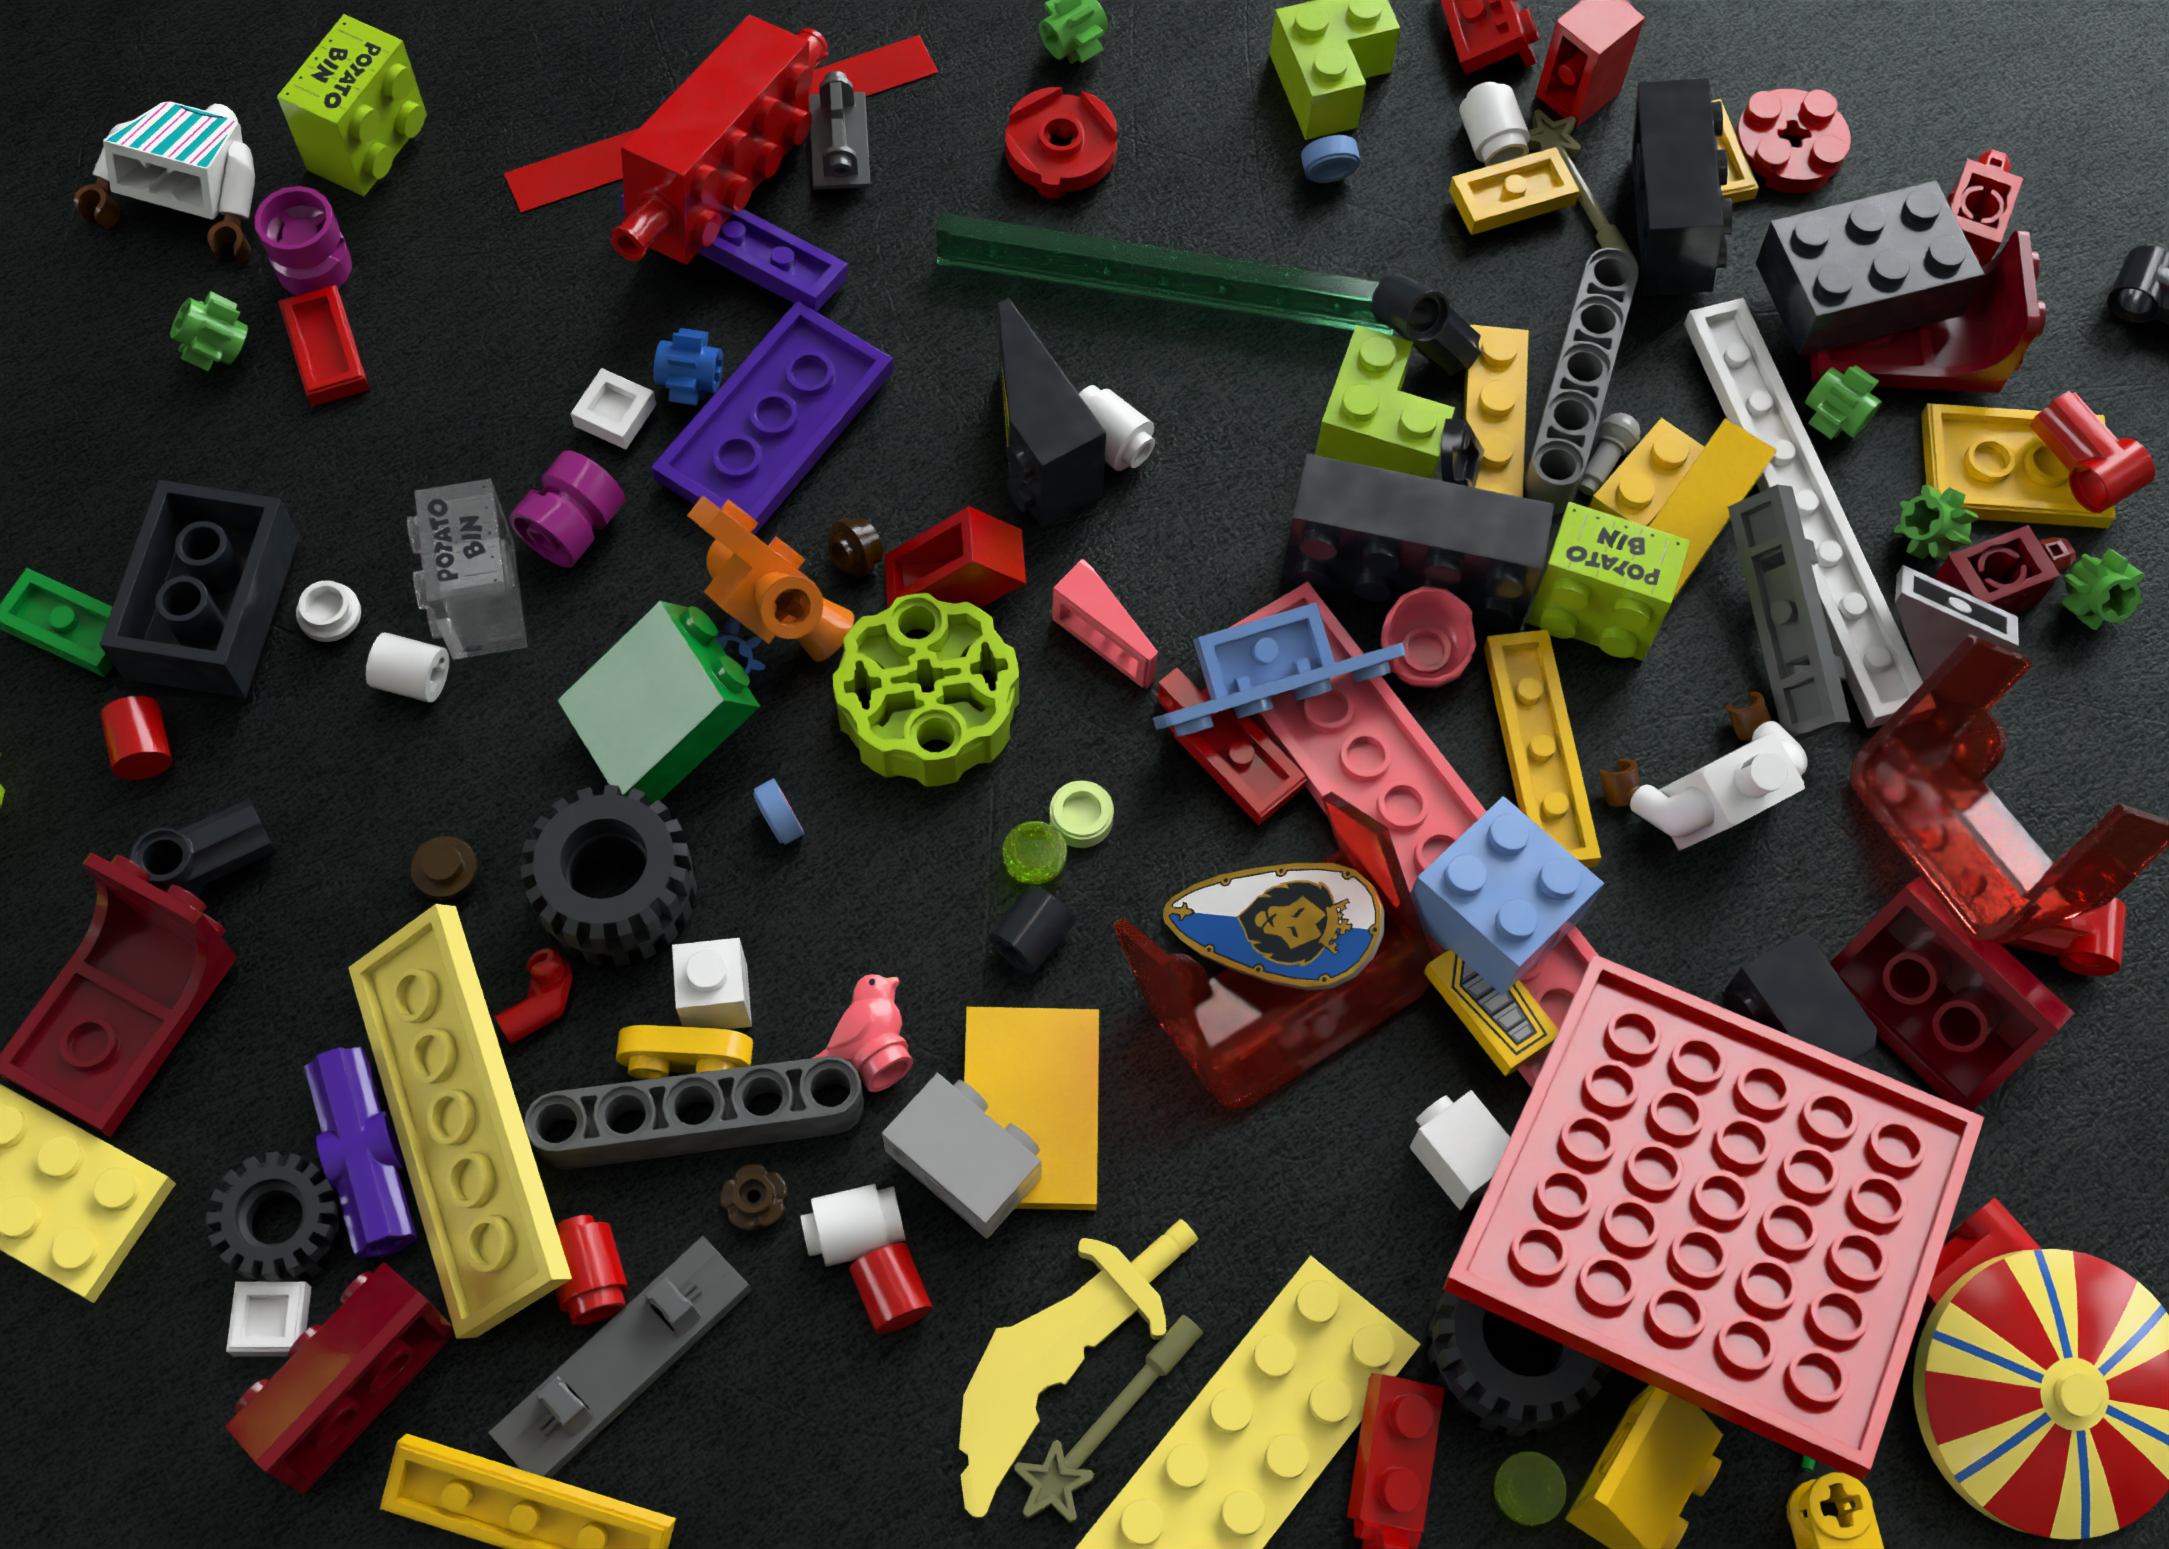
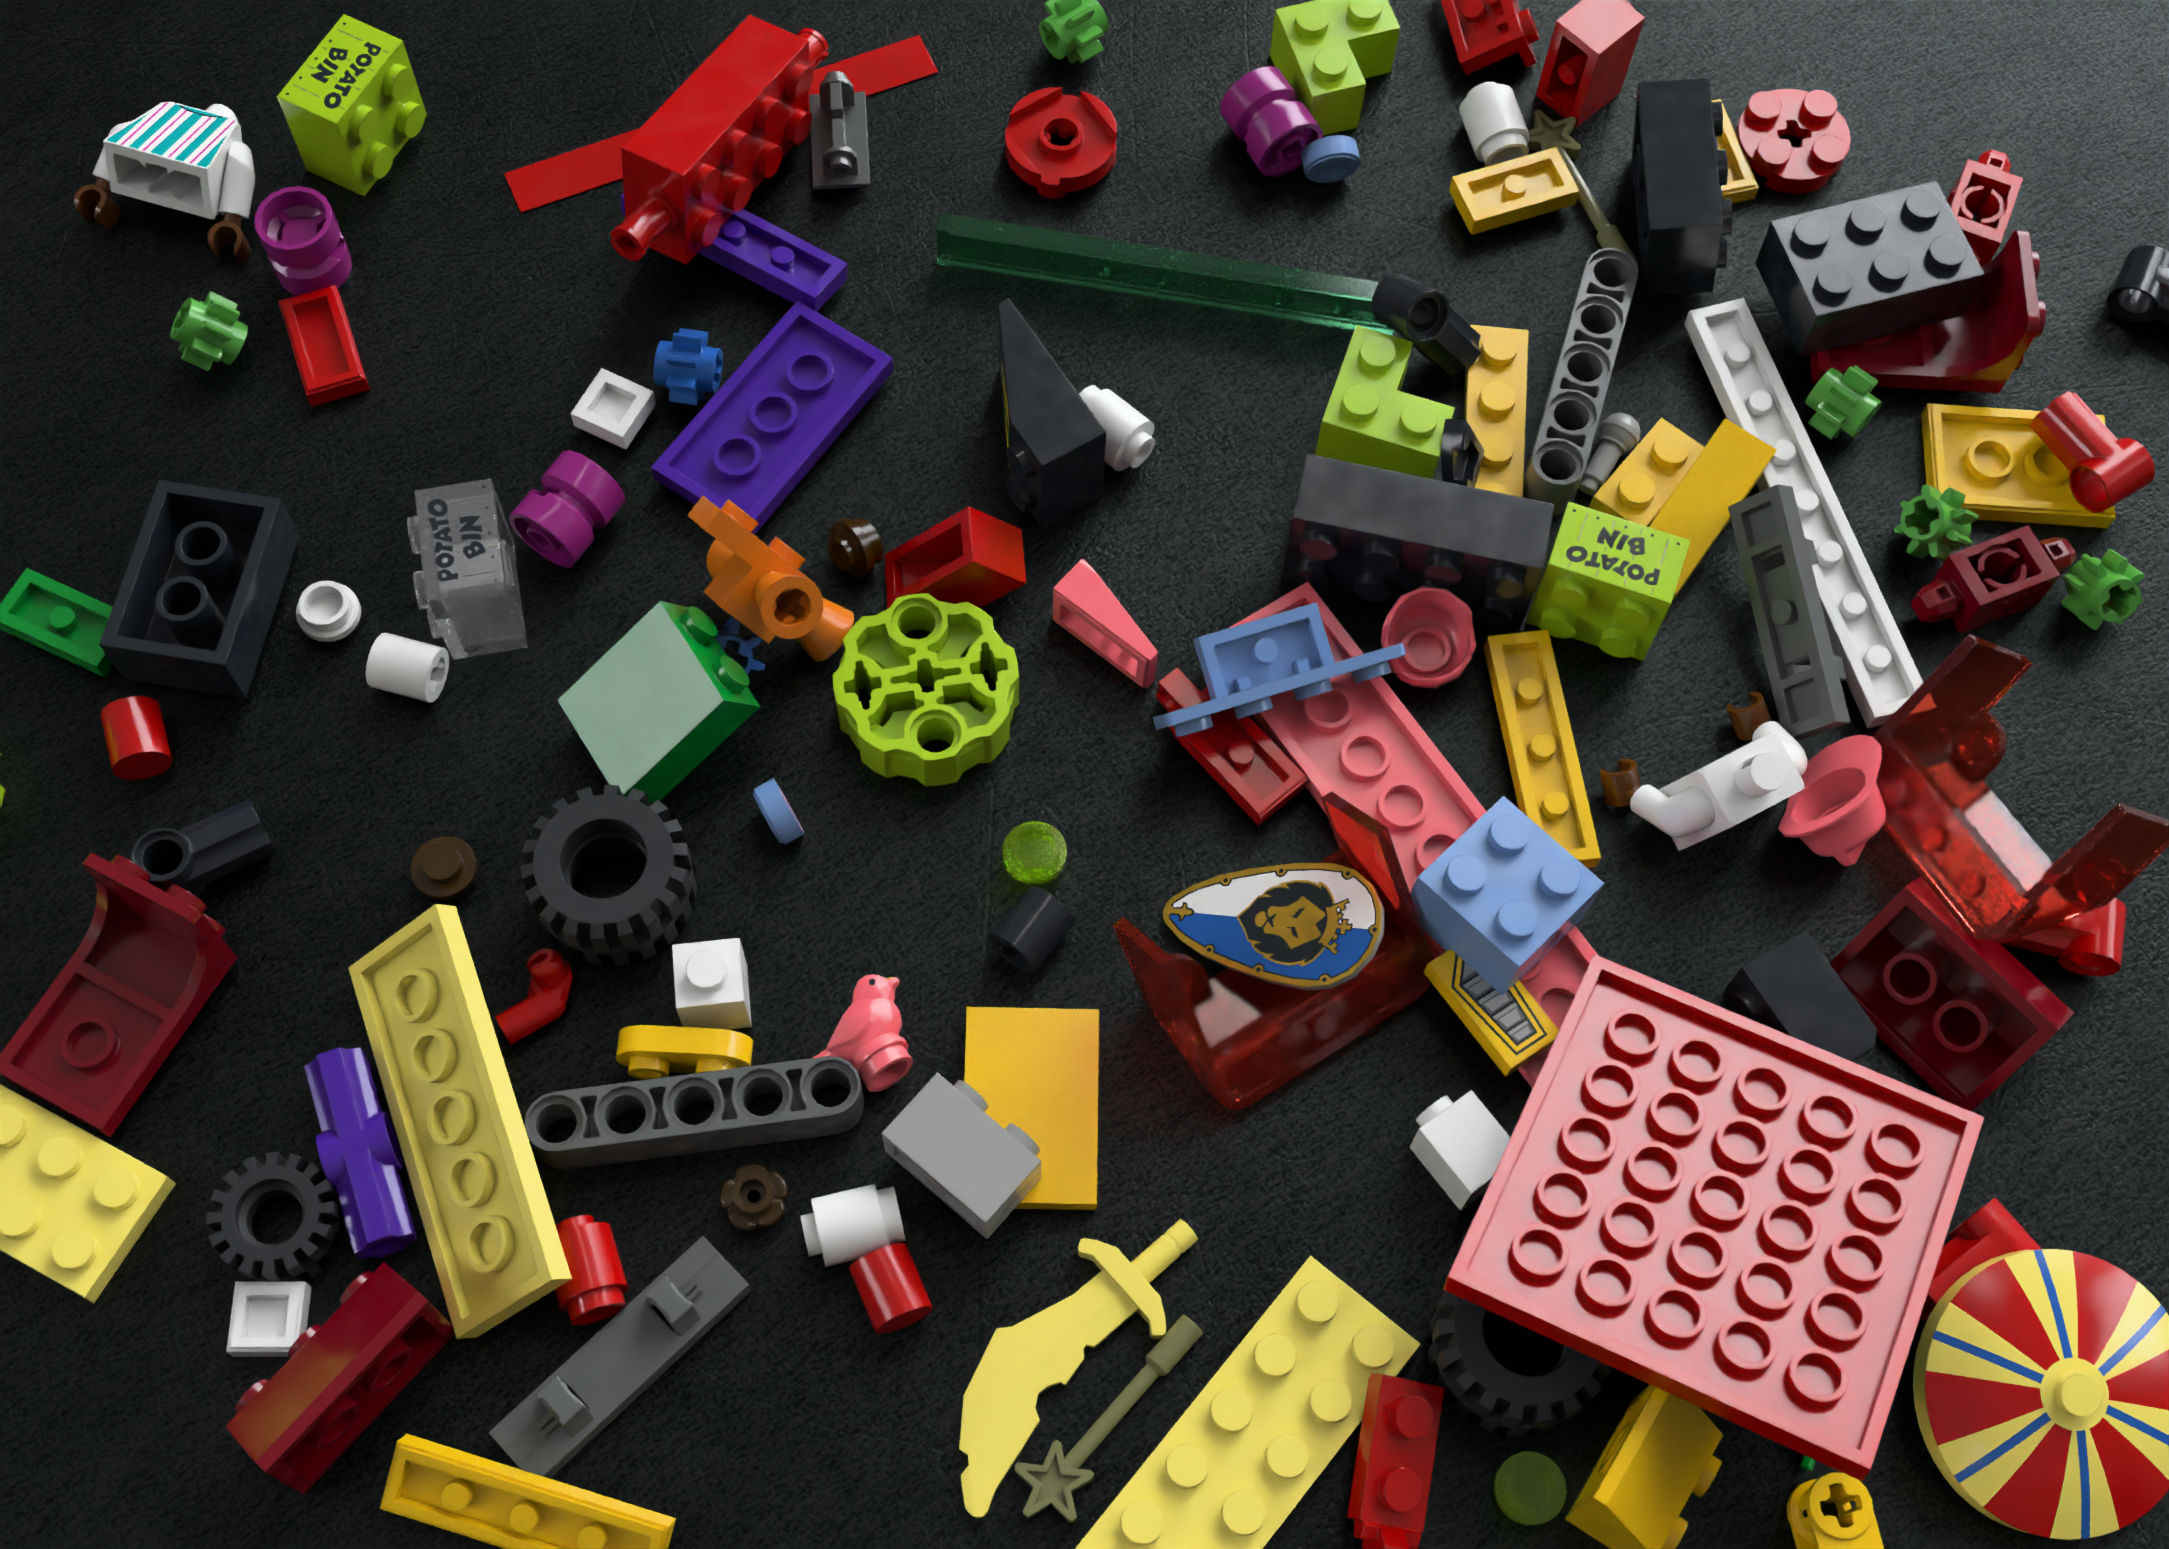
yellowish green tile [1050,781,1114,848] -> none
flat silver slope [1895,565,2019,704] -> none
none -> magenta wheel [1220,66,1323,177]
none -> coral piece [1778,735,1886,867]

